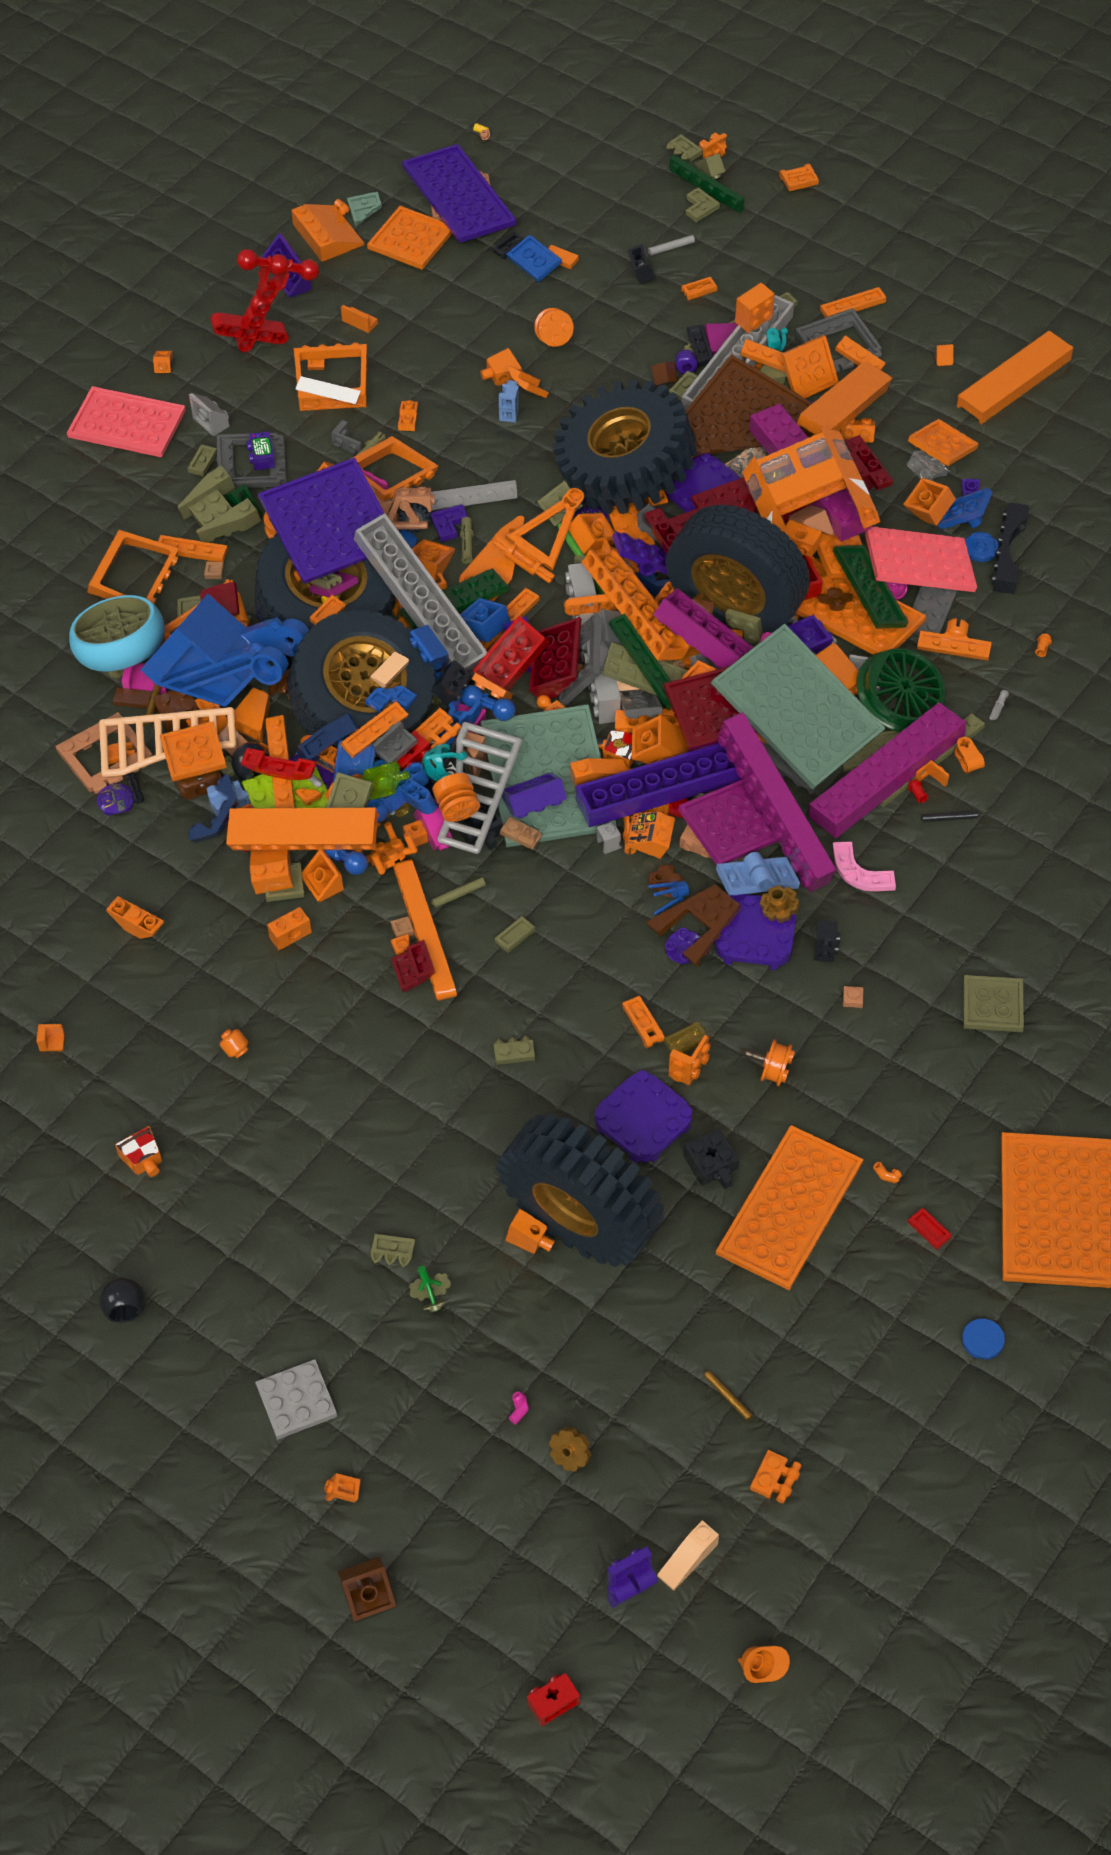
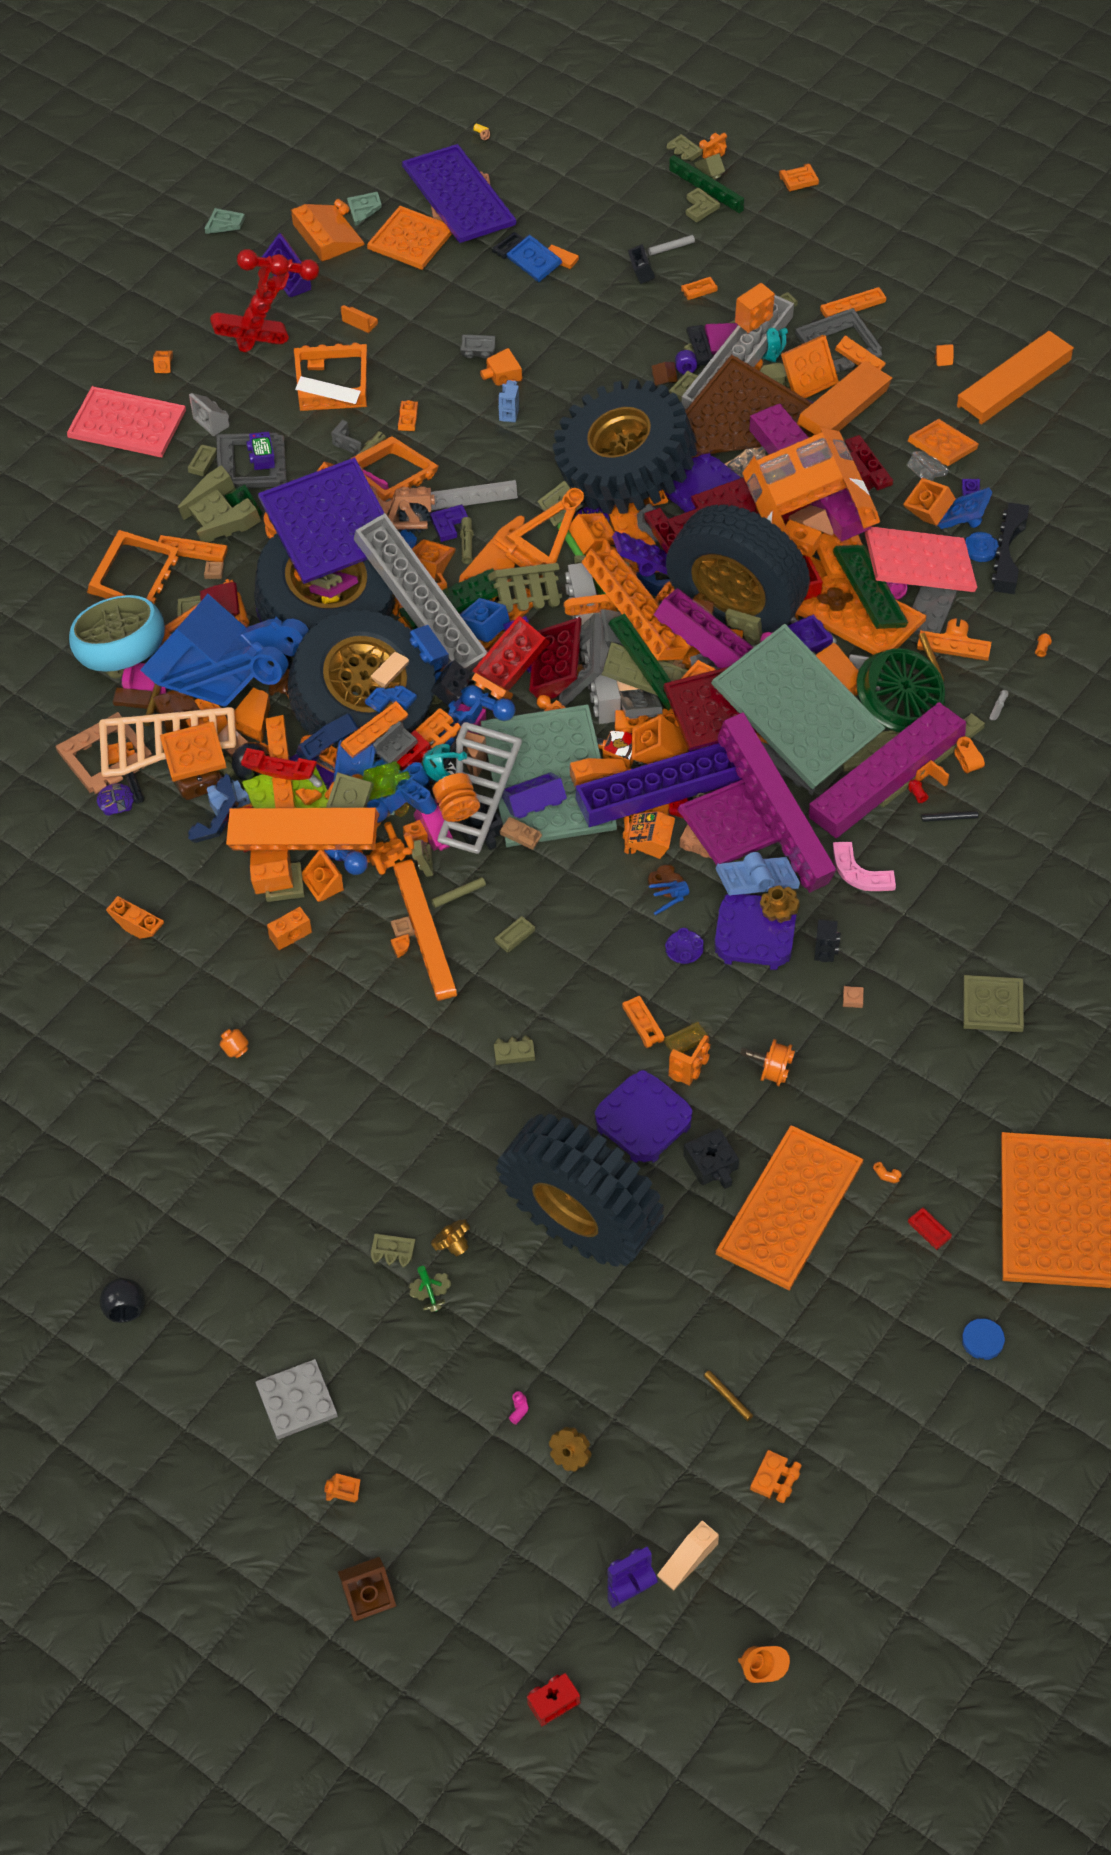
orange panel [37,1024,65,1051] -> none
torso [115,1126,162,1177] -> none
orange tile [309,595,346,625] -> none
dark red slope [391,940,435,993] -> none
orange torso [505,1209,555,1254] -> none
orange slope [508,366,549,398] -> none
orange wheel [534,308,573,347] -> none
light grey window [597,822,622,854] -> none
reddish brown wing [646,884,741,967] -> none
orange plate [740,339,786,373] -> none
orange bracket [840,418,875,442] -> none
none -> sand green wing [204,208,245,234]
none -> olive wing [412,840,434,877]
none -> pearl gold plant [431,1219,470,1256]
none -> dark grey bracket [460,335,496,359]
none -> olive fence [488,563,562,613]
none -> pearl gold bar [918,633,944,681]

